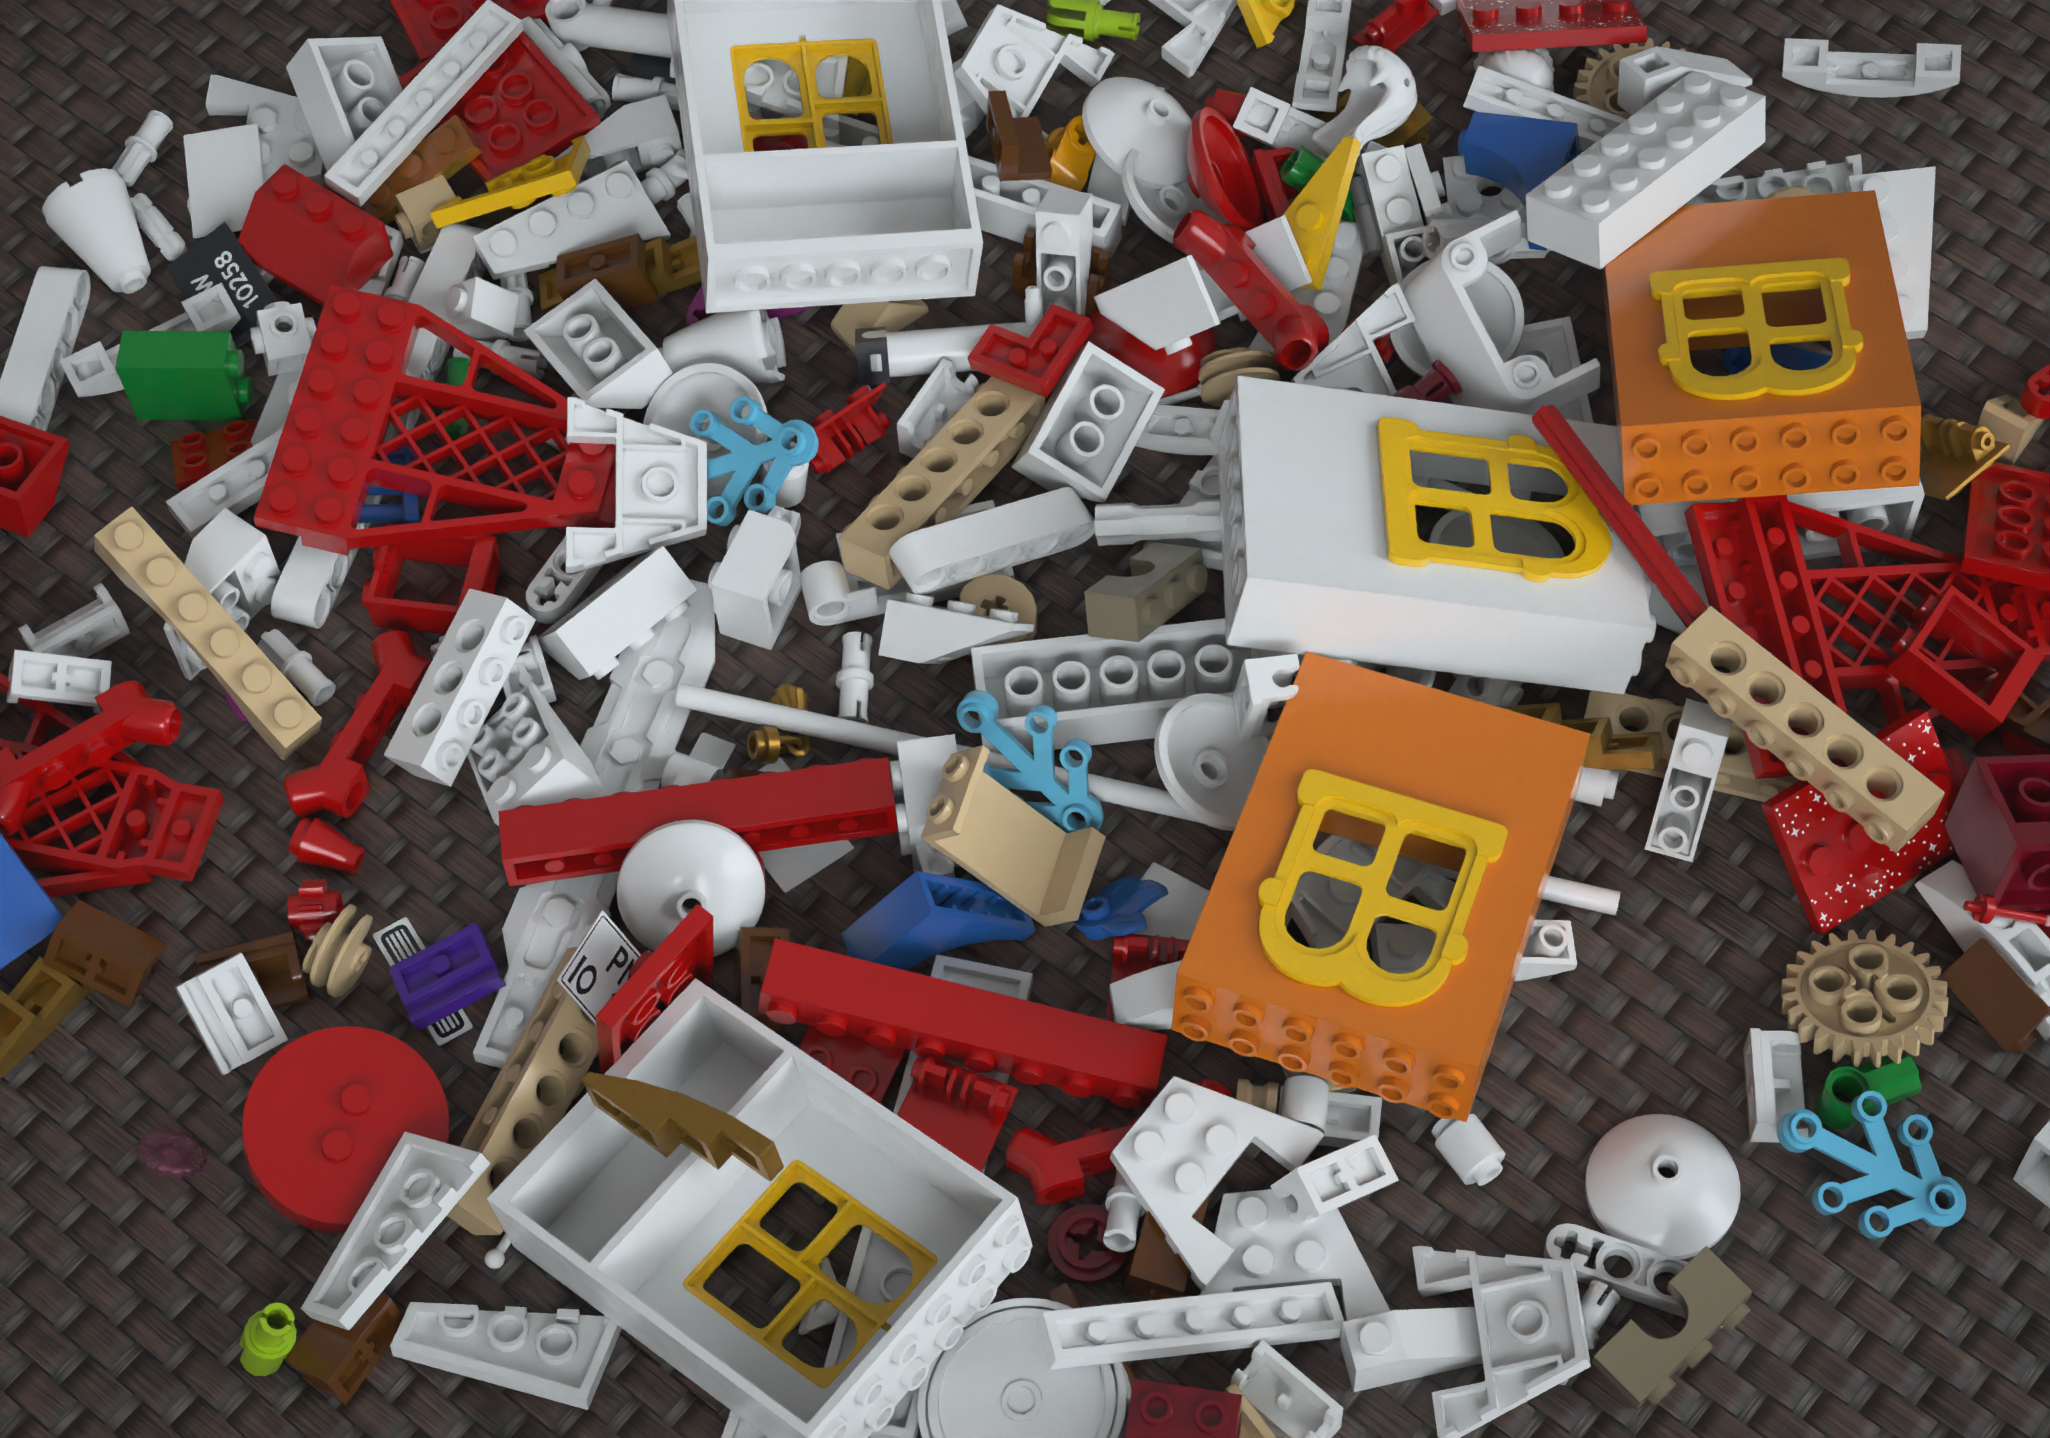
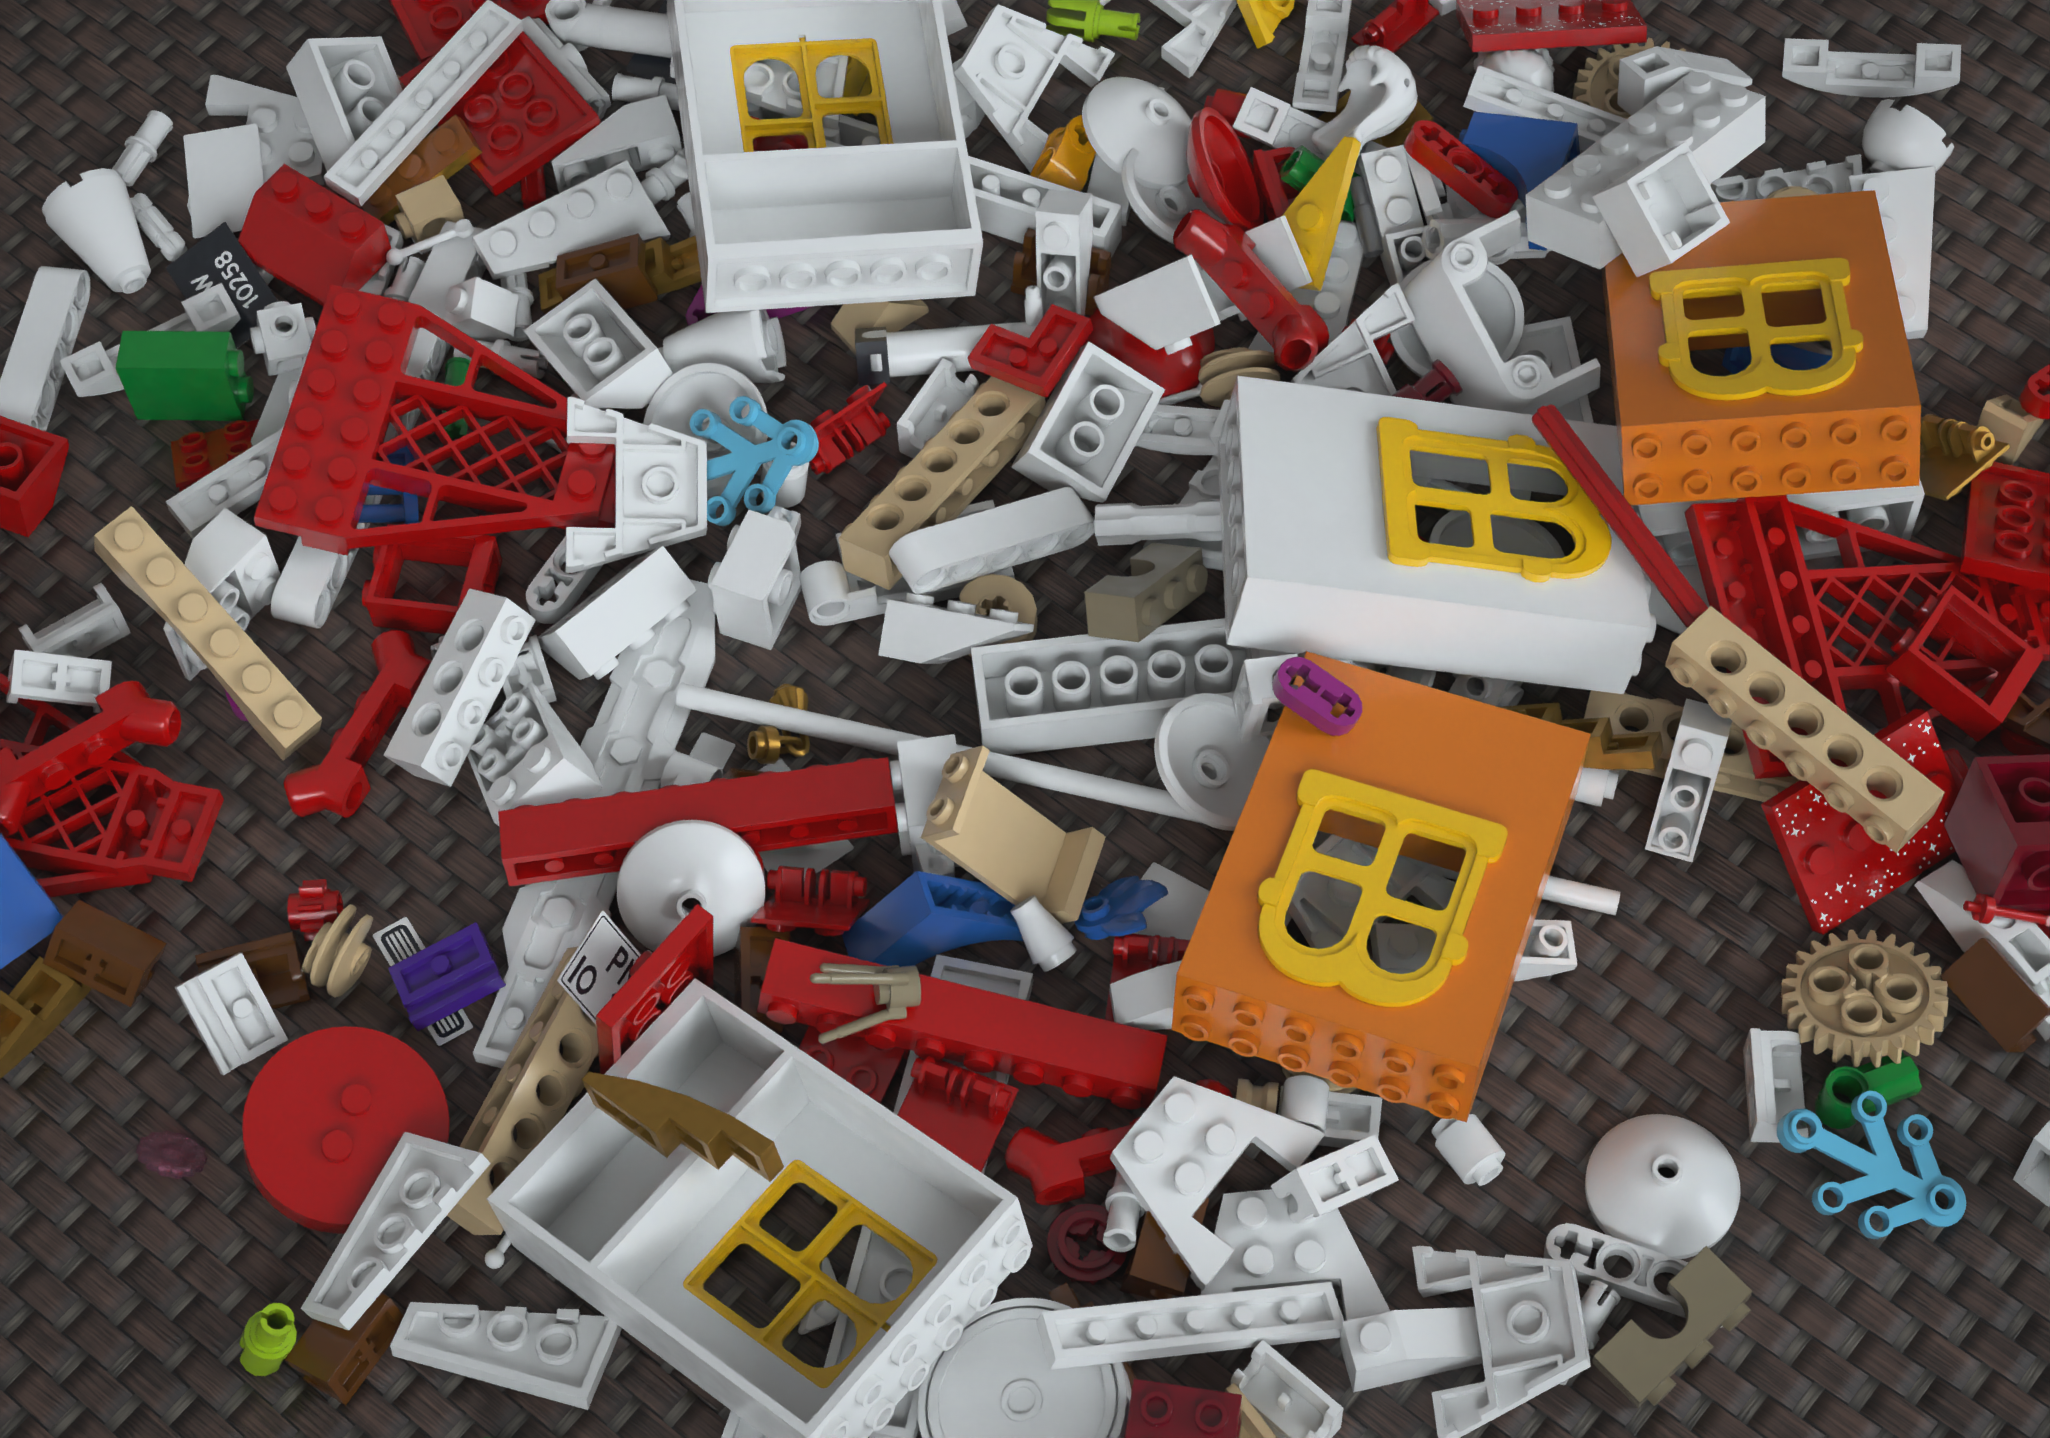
white axle [258,629,336,706] -> none
red cone [288,818,365,875] -> none
yellow wing [430,136,591,229] -> none
white pin [836,632,874,724] -> none
medium azure plant [956,690,1104,833] -> none
reddish brown panel [986,90,1052,182] -> none
none -> white hinge [386,219,474,265]
none -> red hinge [751,865,870,936]
none -> dark tan plant [810,963,921,1043]
none -> white cone [1010,895,1077,972]
none -> magenta beam [1272,657,1362,736]
none -> red beam [1404,120,1518,218]
none -> white container [1592,142,1730,277]
none -> white cylinder [1862,99,1954,173]

